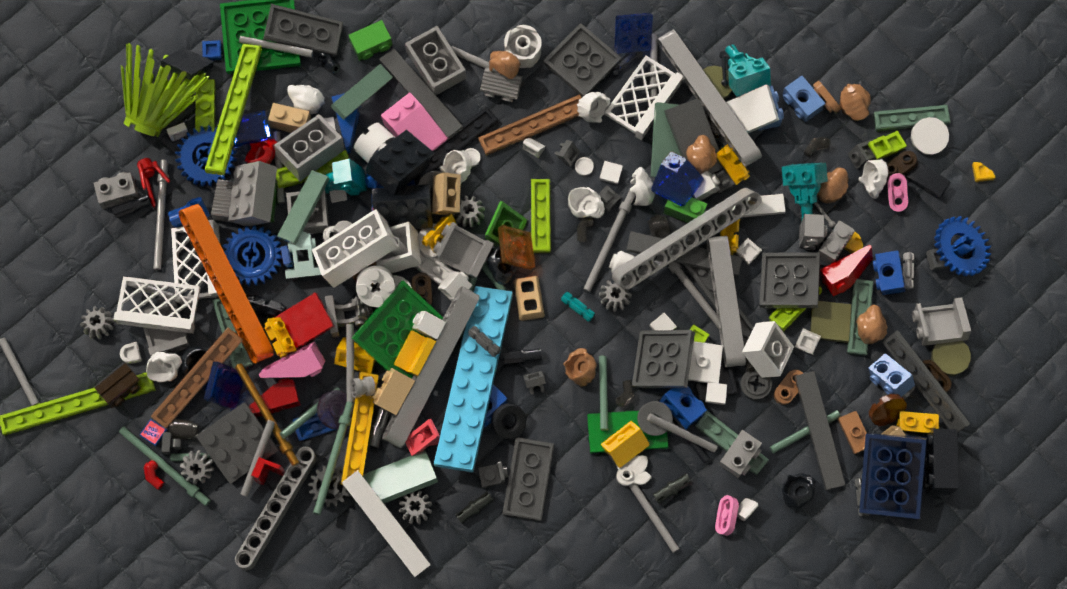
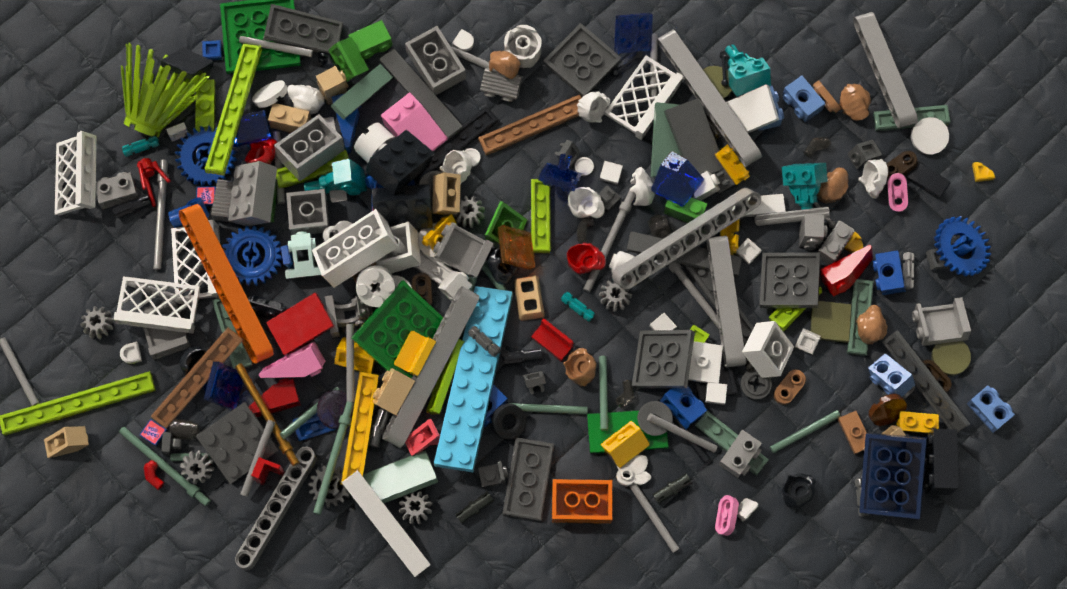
dark brown brick [95,363,143,408] -> none
white hair [146,352,182,382] -> none
yellow hinge [264,317,297,358] -> none
sand green tile [277,170,330,245] -> none
light grey wheel [350,376,375,398] -> none
white brick [412,311,446,340] -> none
white slope [523,138,545,158] -> none
medium nougat hair [686,135,717,174] -> none
dark grey tile [794,371,845,490] -> none
lime slope [868,131,907,160] -> none
none -> tan slope [44,426,89,458]
none -> white fence [55,131,97,216]
none -> teal axle [122,135,159,157]
none -> tile [196,186,216,207]
none -> white tile [252,81,288,108]
none -> tan brick [316,66,349,105]
none -> bright green slope [328,37,369,82]
none -> lime tile [426,339,464,415]
none -> white tile [452,29,474,52]
none -> sand green bar [510,403,588,415]
none -> red panel [531,318,574,361]
none -> clear blue plate [538,154,583,192]
none -> orange brick [552,479,612,523]
none -> red hair [567,243,606,274]
none -> light grey axle [755,207,830,226]
none -> light grey beam [853,12,918,128]
none -> medium blue brick [967,386,1015,433]

